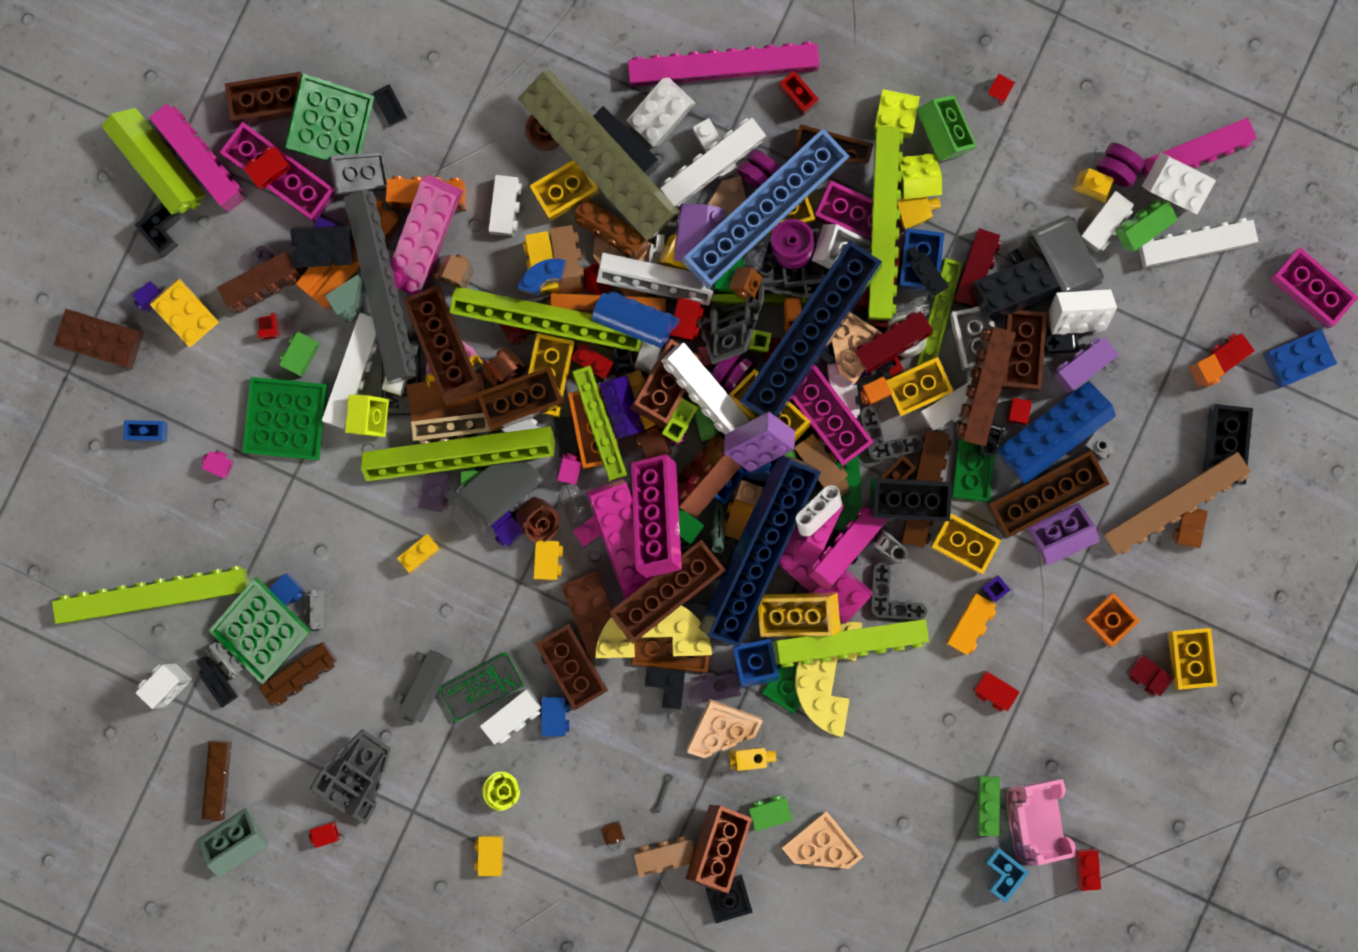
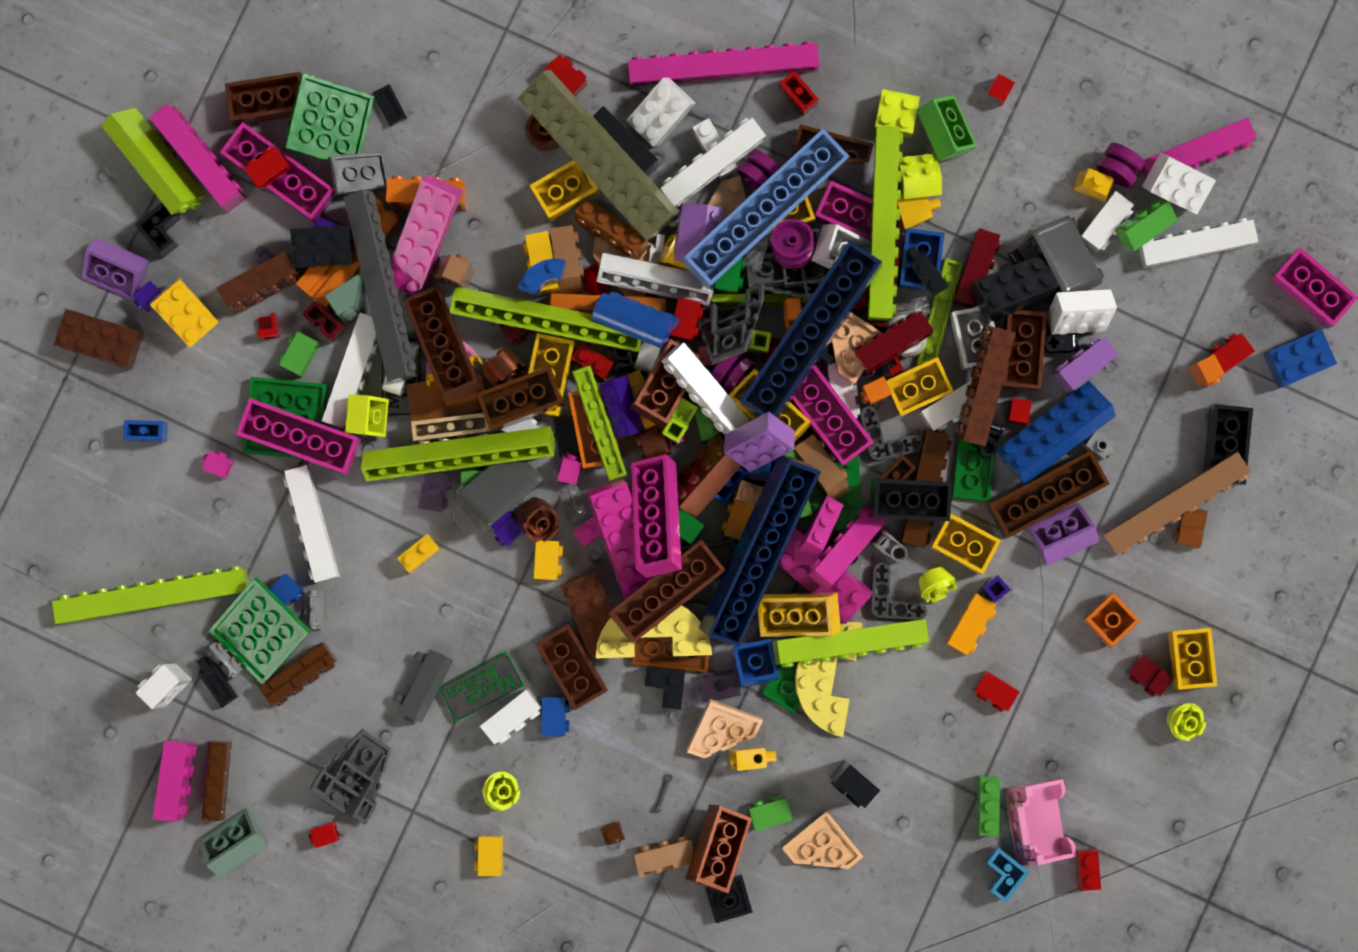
white brick [489,175,522,237] -> none
sand green pin [710,501,726,553] -> none
dark orange brick [729,267,762,299] -> none
white beam [796,485,842,536] -> none
none -> medium lavender slope [82,238,149,301]
none -> dark pink brick [152,739,198,822]
none -> dark pink brick [236,398,361,475]
none -> white brick [283,465,340,583]
none -> dark red brick [302,301,346,343]
none -> red brick [543,54,587,97]
none -> black brick [830,760,880,808]
none -> neon yellow cone [918,567,957,603]
none -> neon yellow cone [1166,703,1206,741]

